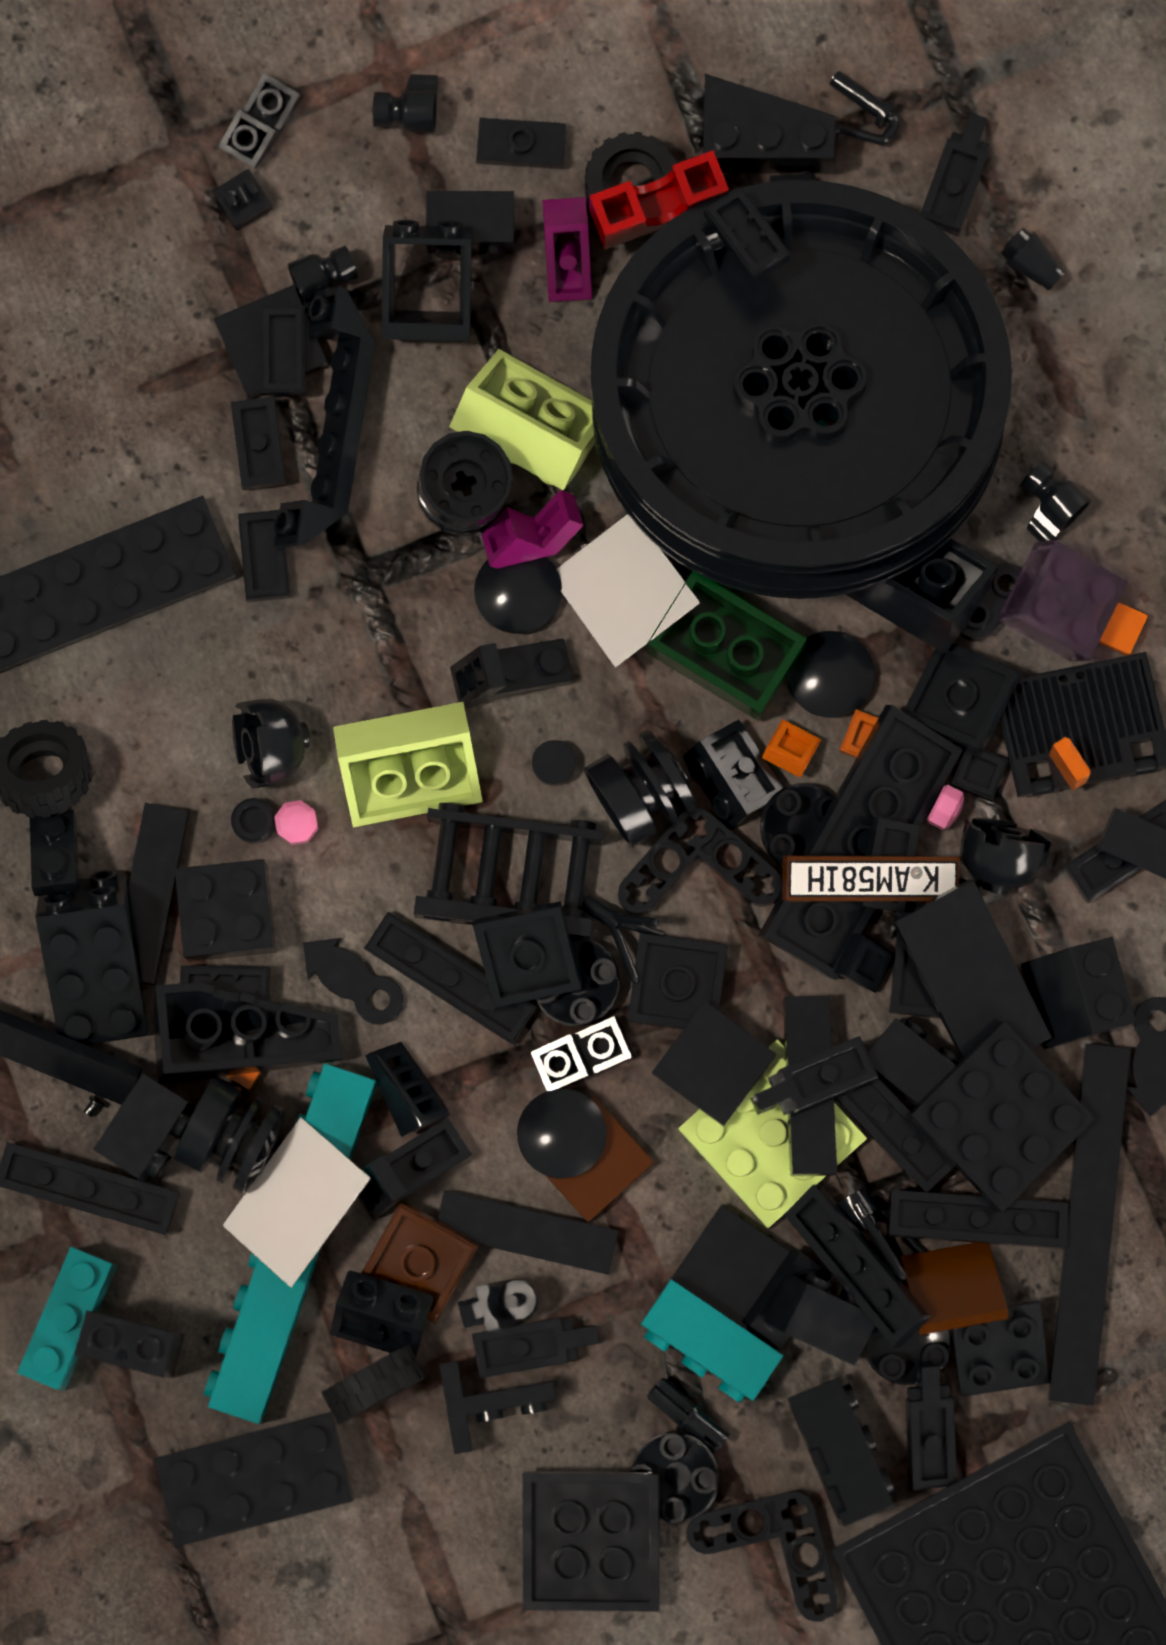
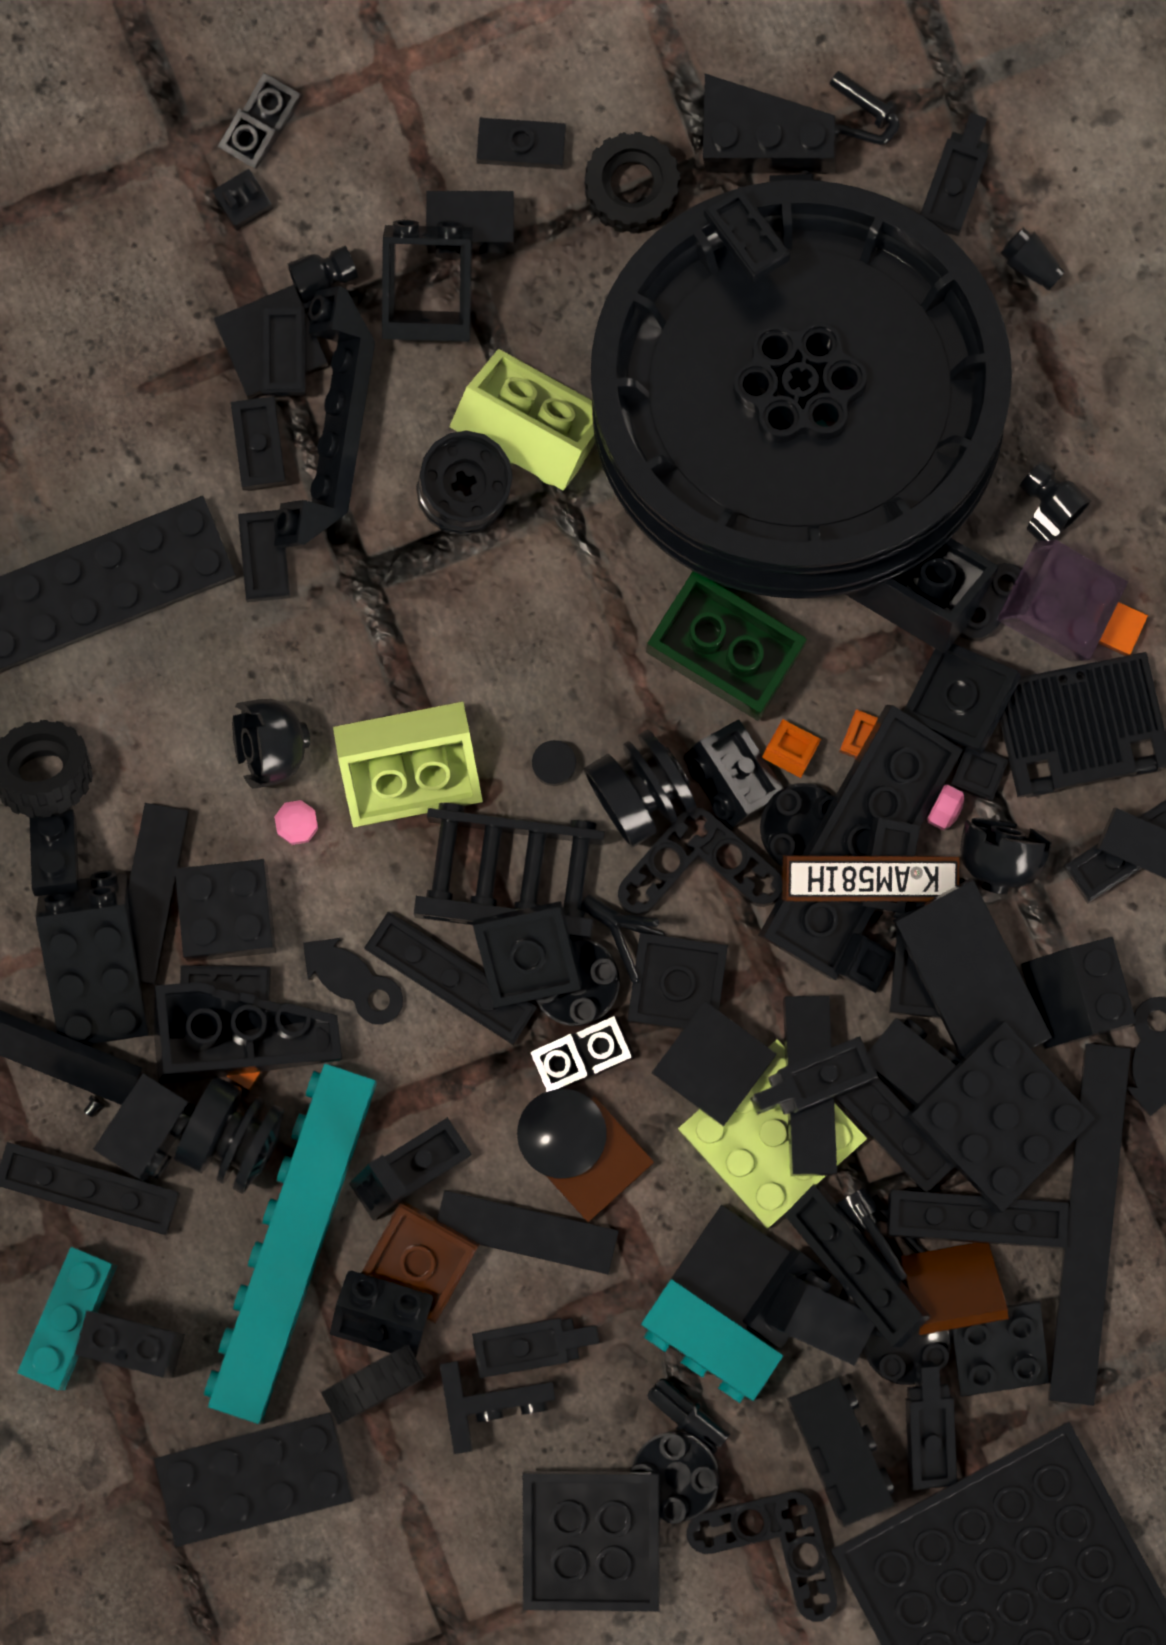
white sticker [223,1117,370,1287] -> none
black tile [231,798,276,844] -> none
black slope [365,1042,450,1137] -> none
black piece [373,74,438,133] -> none
black bracket [450,638,574,709] -> none
black hips [458,1279,539,1331] -> none
black dish [474,557,562,634] -> none
magenta slope [481,489,584,569] -> none
magenta slope [542,197,592,302] -> none
white sticker [556,514,700,668] -> none
red arch [589,150,729,250] -> none
black dish [787,631,875,718] -> none
orange tile [1049,737,1091,791] -> none

